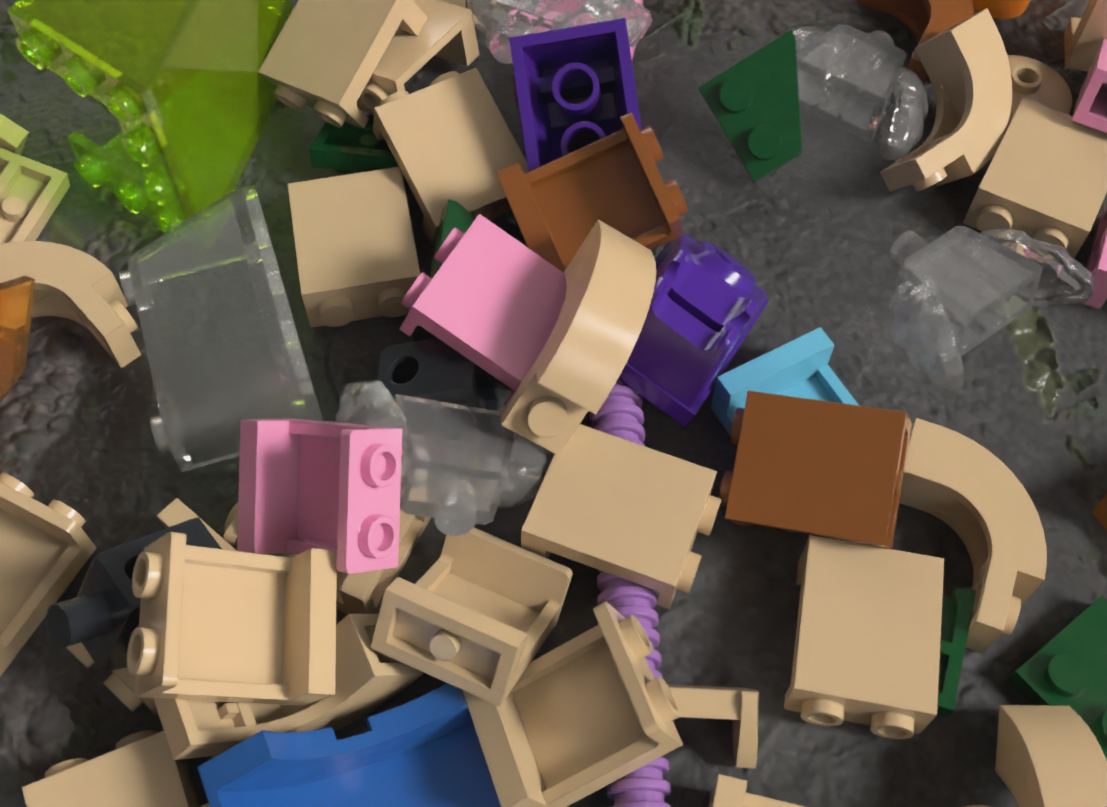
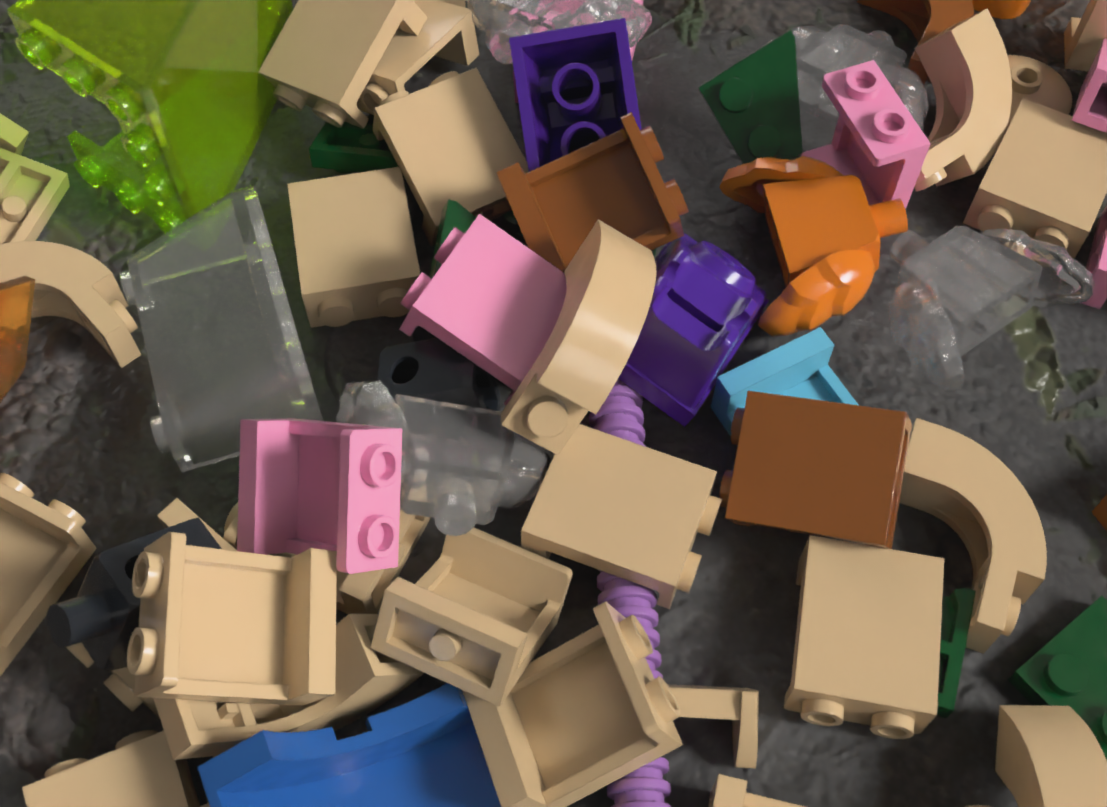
none -> orange torso [719,156,908,337]
none -> bright pink panel [801,60,931,210]

